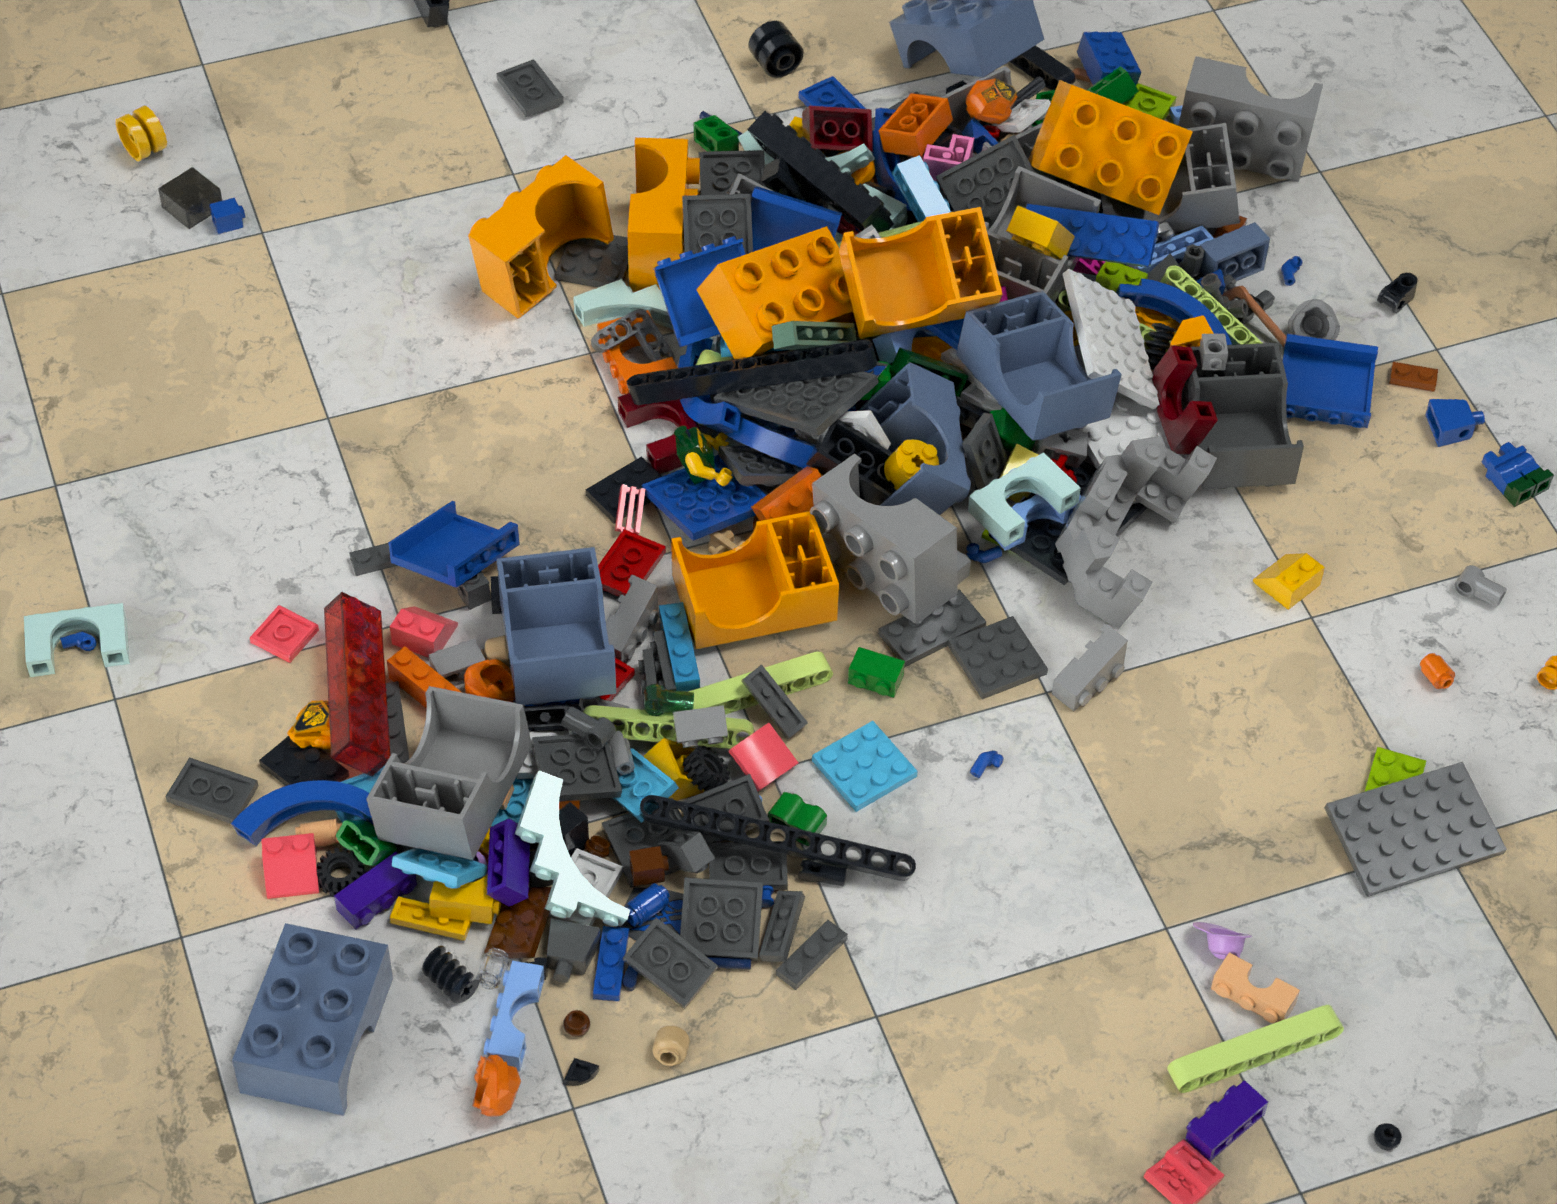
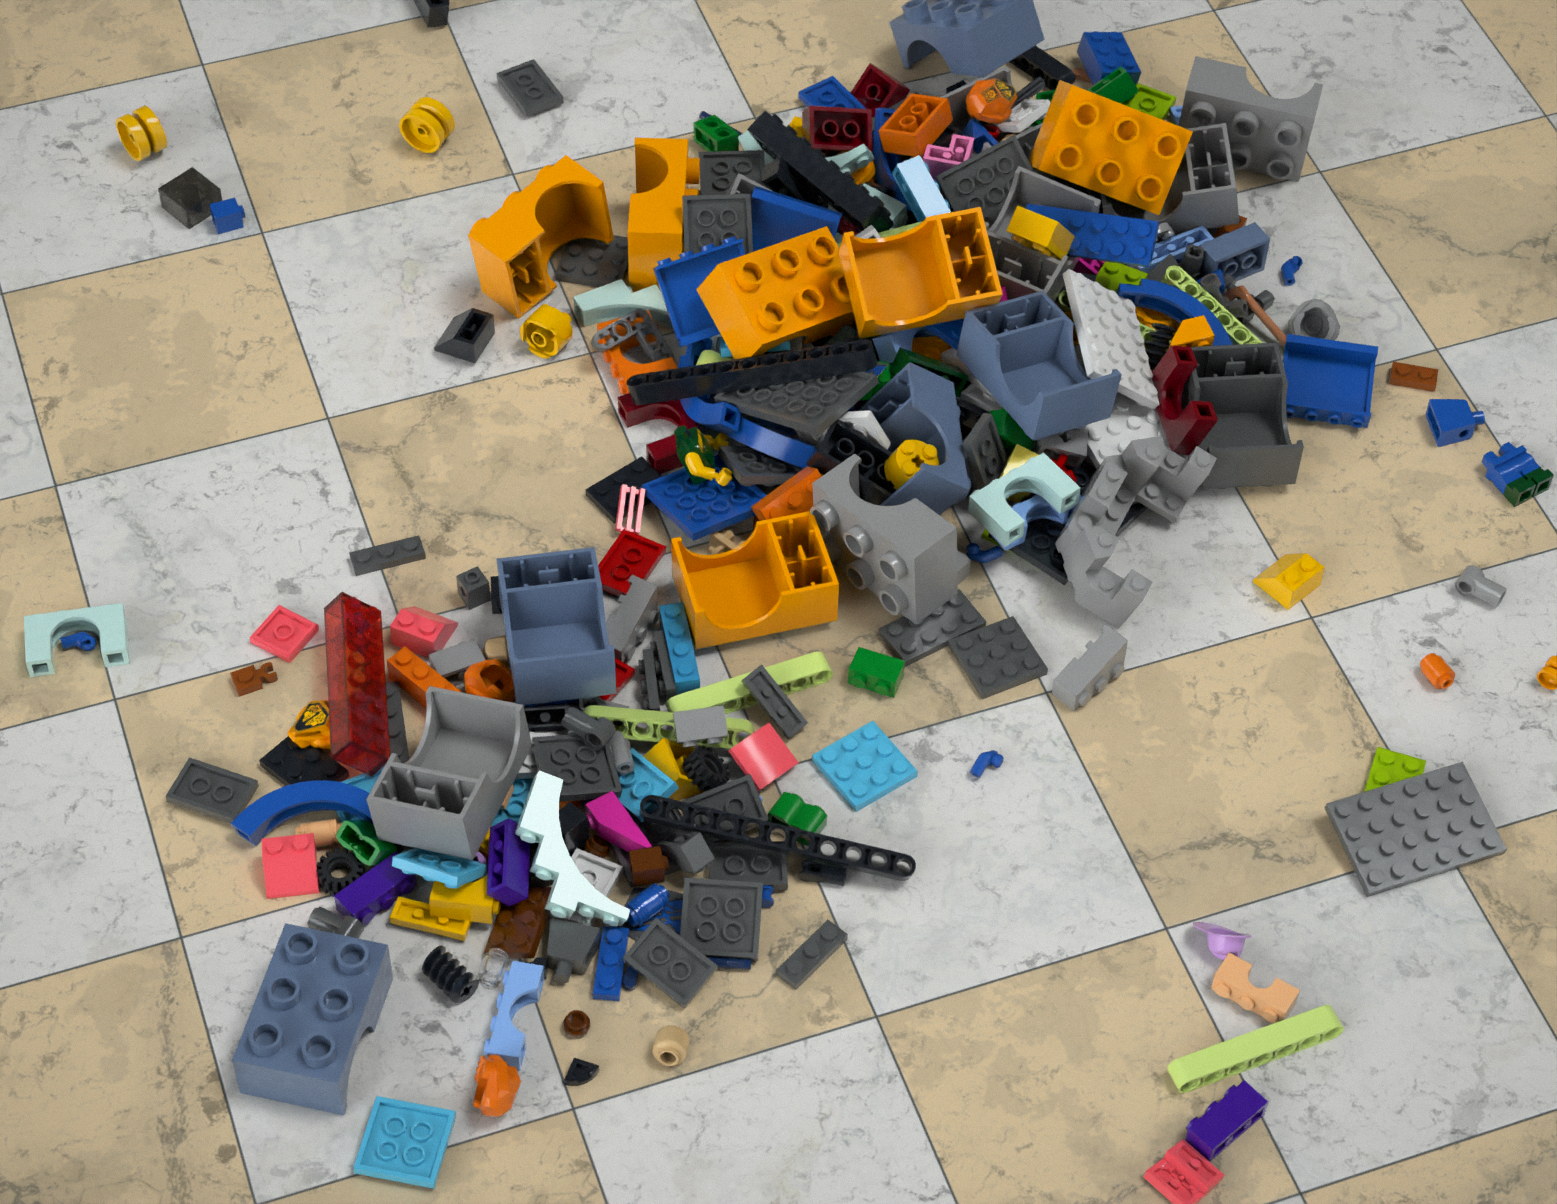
blue panel [388,501,520,588] -> none
clear green piece [644,684,694,716] -> none
black wheel [748,21,804,78] -> none
dark grey plate [759,891,805,962] -> none
sand green brick [772,321,856,350] -> none
light grey brick [1199,334,1228,370] -> none
black plate [1374,1123,1402,1150] -> none
black piece [1377,272,1418,313] -> none
none -> dark orange plate [230,662,278,697]
none -> dark grey piece [307,906,364,938]
none -> medium azure plate [353,1096,456,1189]
none -> yellow wheel [399,97,455,153]
none -> black slope [434,308,495,363]
none -> yellow brick [520,304,573,359]
none -> dark pink slope [586,791,652,852]
none -> dark red slope [851,63,911,118]

